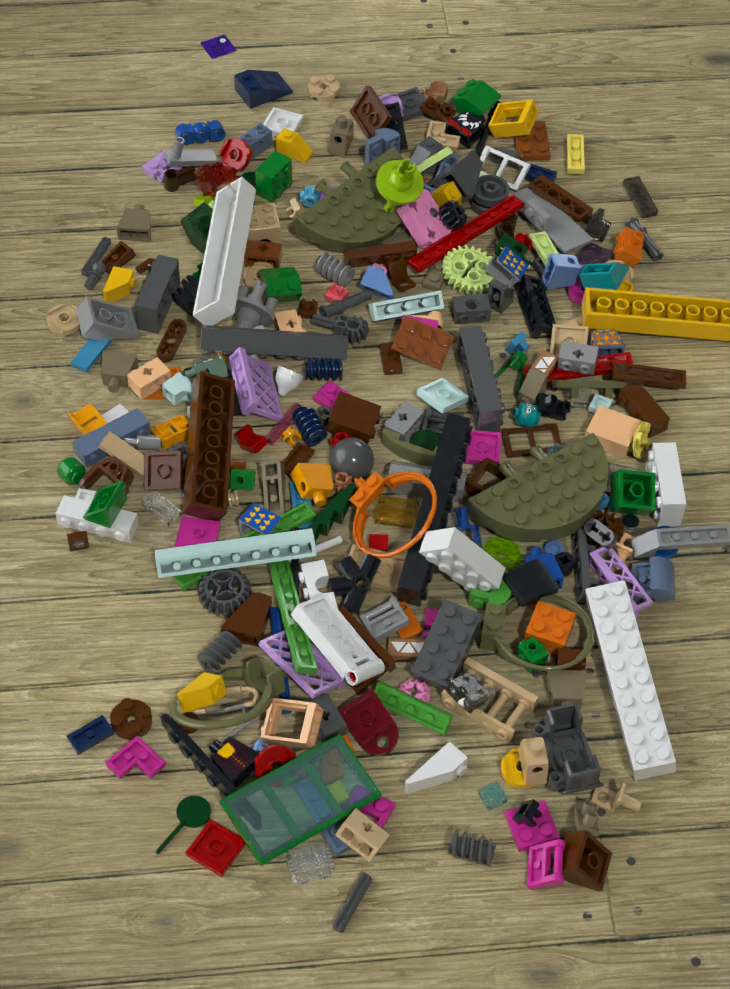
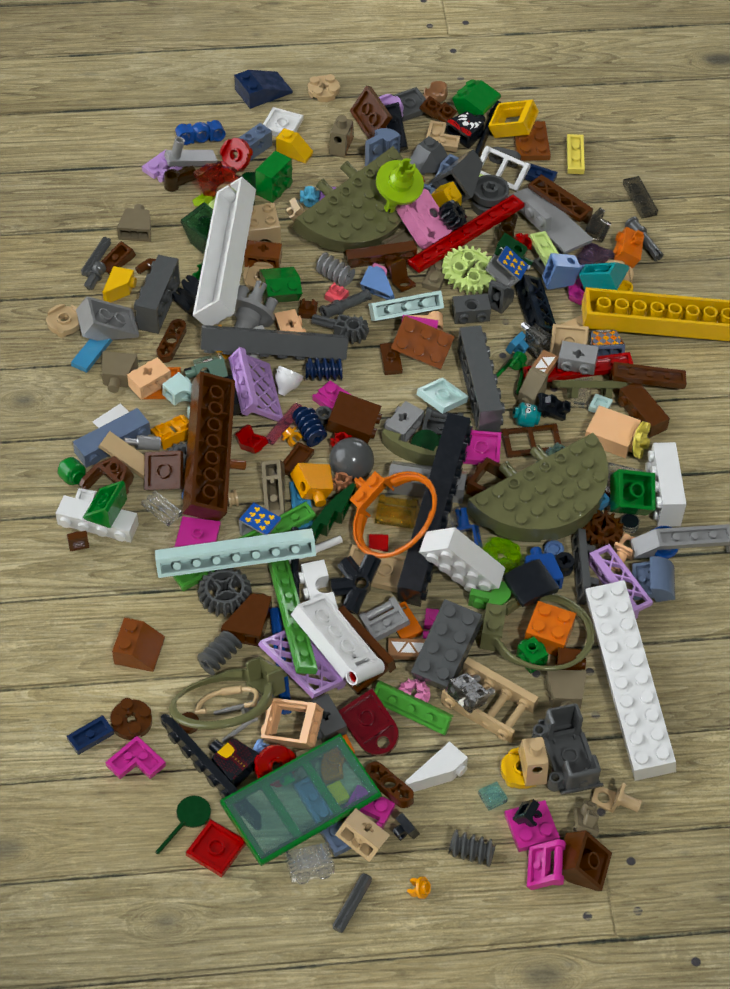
light orange piece [67,403,107,436] -> none
yellow slope [177,672,227,712] -> none
dark purple sticker [200,35,237,59] -> none
green brick [229,467,256,490] -> none
yellowish green tile [416,146,453,173] -> none
dark grey beam [584,519,617,549] -> none
none -> dark orange slope [112,617,165,672]
none -> reddish brown beam [366,762,414,808]
none -> black tile [392,813,420,841]
none -> light orange plate [407,876,431,899]
none -> clear smoke piece [521,322,551,359]

